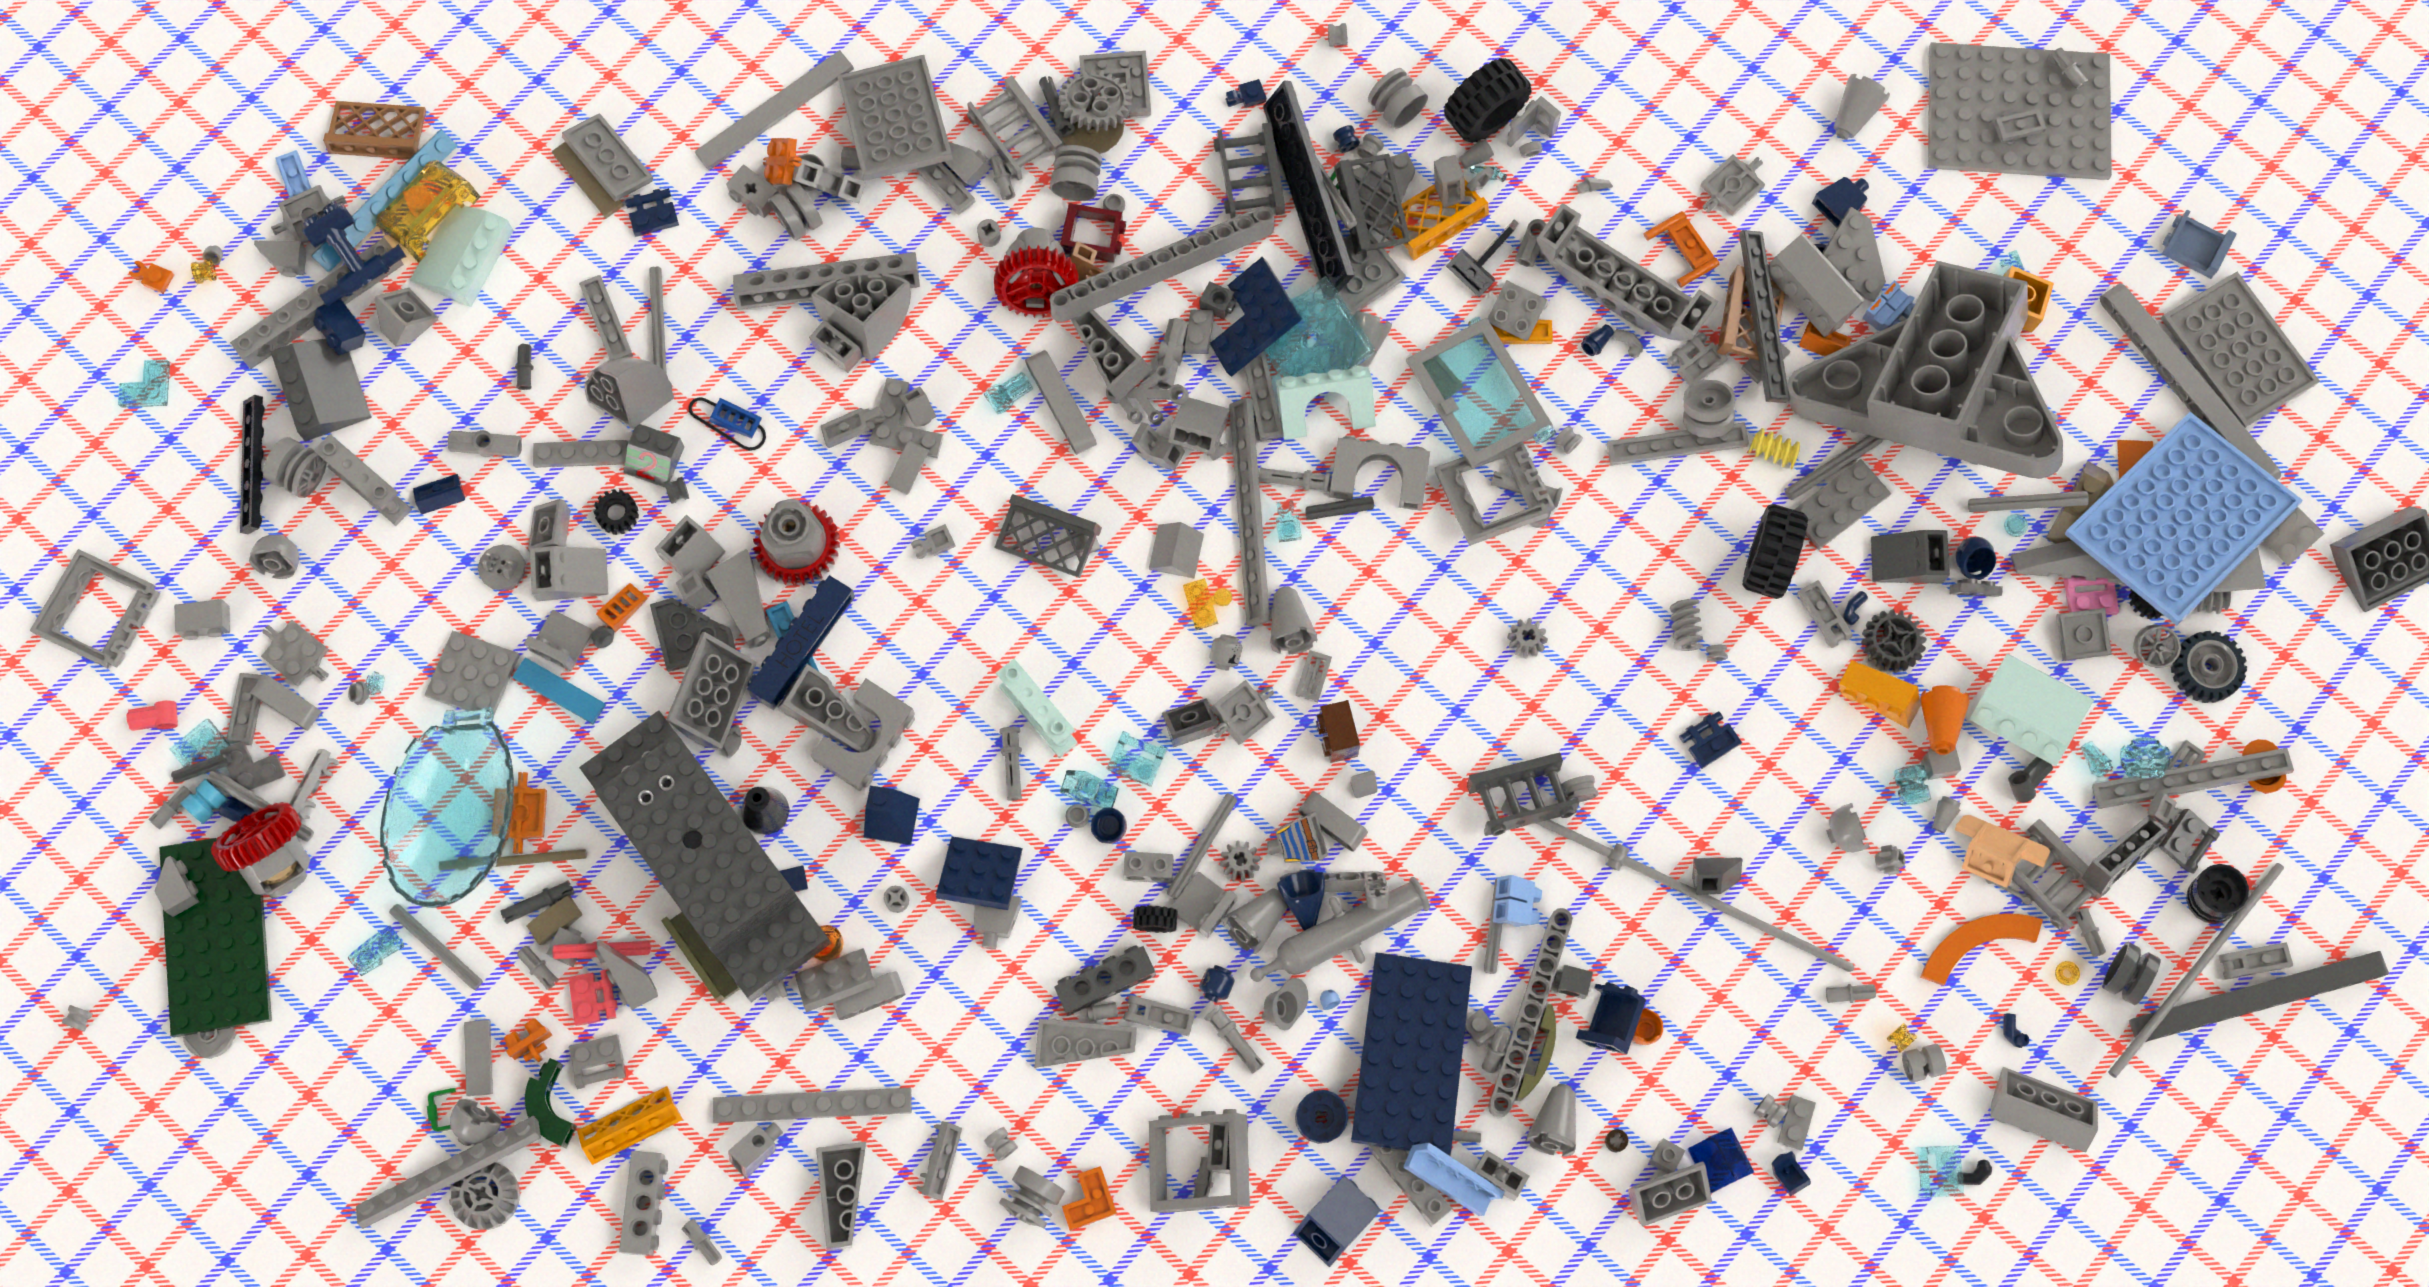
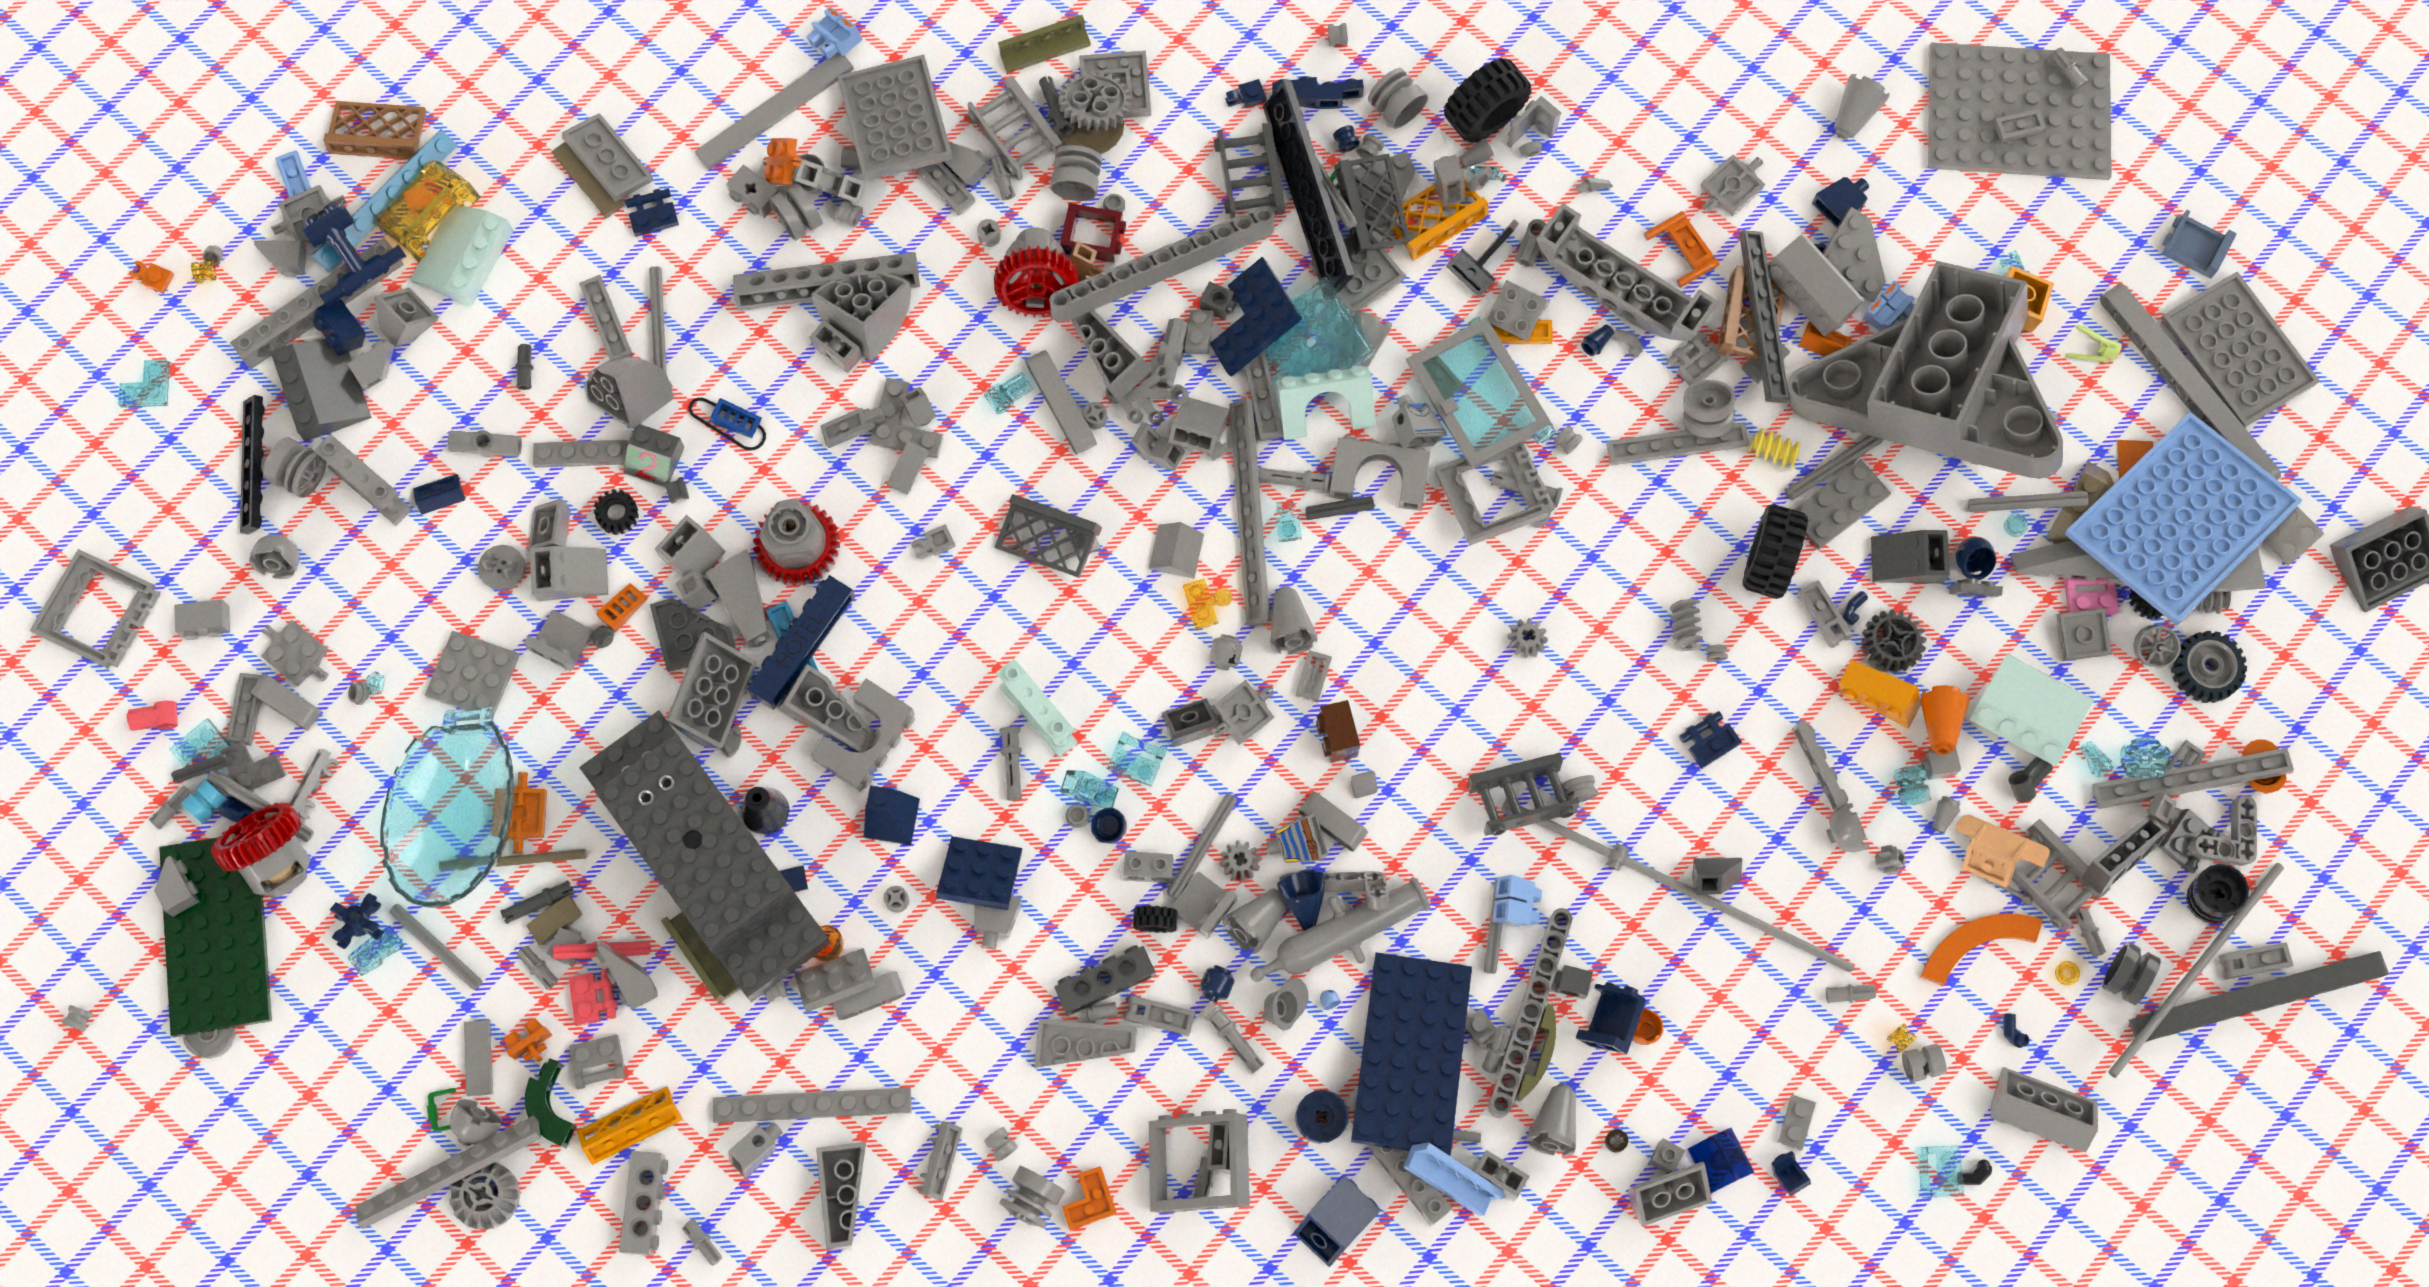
dark azure tile [512,657,606,725] -> none
light grey wheel [1754,1093,1788,1128] -> none
none -> dark blue pin [329,893,384,949]
none -> light grey slope [347,340,394,390]
none -> light blue hips [806,6,863,59]
none -> light grey wheel [836,200,863,228]
none -> olive fence [998,14,1091,74]
none -> light grey wheel [1084,402,1107,430]
none -> dark blue slope [1272,76,1364,109]
none -> light grey torso [1392,394,1447,448]
none -> light grey plate [1792,720,1849,811]
none -> yellowish green plant [2066,325,2122,363]
none -> light grey beam [2189,795,2257,866]

